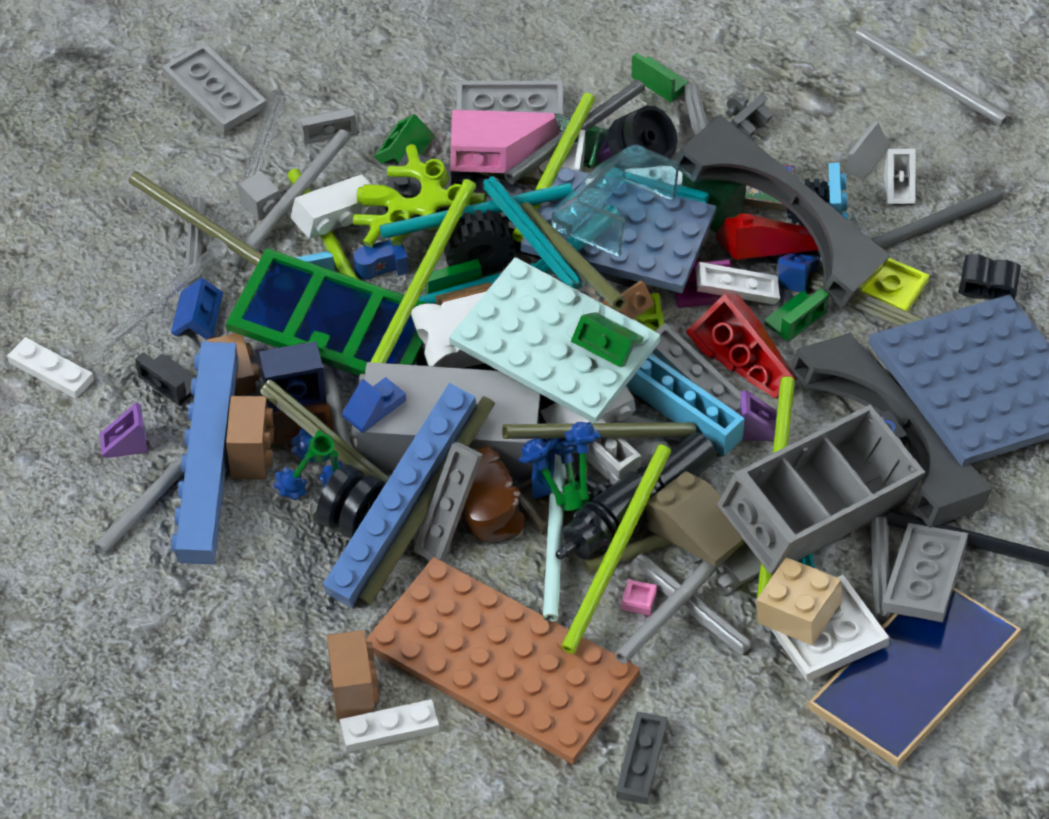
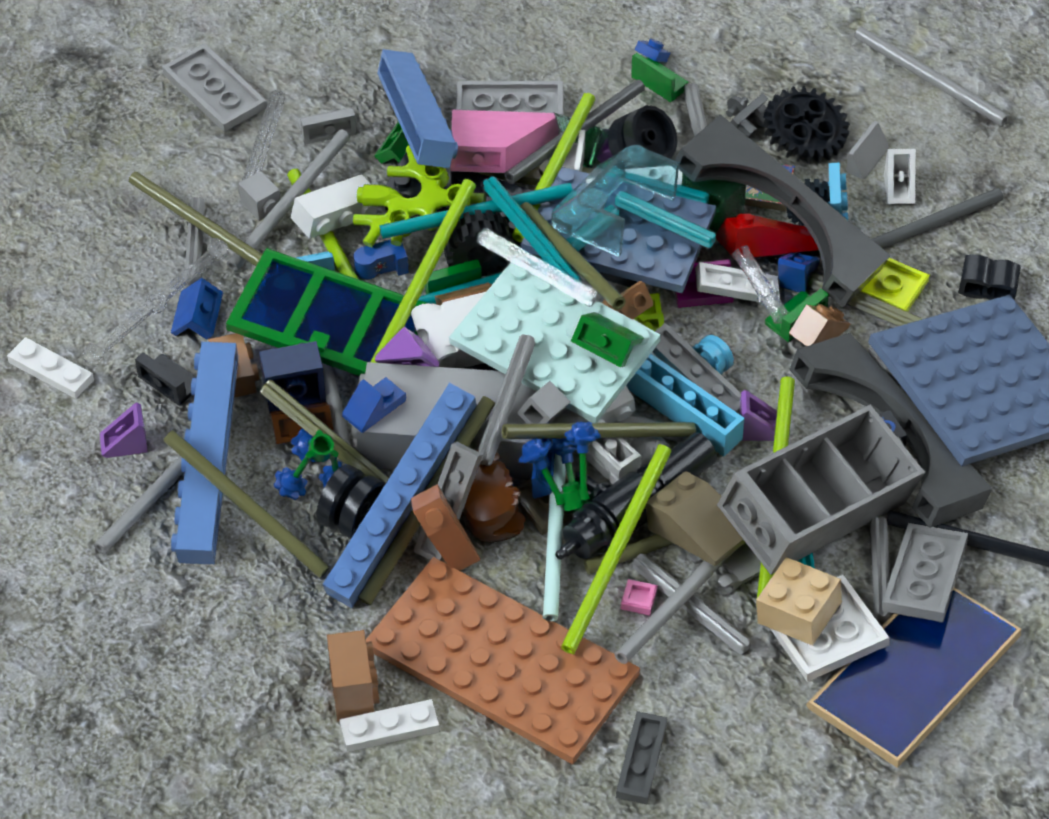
medium nougat brick [226,396,275,479] -> none
red wedge [686,293,797,398] -> none
none -> olive piece [163,430,330,578]
none -> medium lavender slope [375,327,439,367]
none -> medium blue brick [377,49,458,168]
none -> nougat slope [411,484,481,571]
none -> clear axle [477,228,599,307]
none -> light grey axle [478,334,535,466]
none -> light grey brick [517,381,570,424]
none -> teal axle [615,191,716,248]
none -> blue plate [634,38,671,62]
none -> medium azure wheel [692,335,734,375]
none -> clear pin [732,246,789,324]
none -> black gear [762,86,850,164]
none -> slope [789,304,851,346]

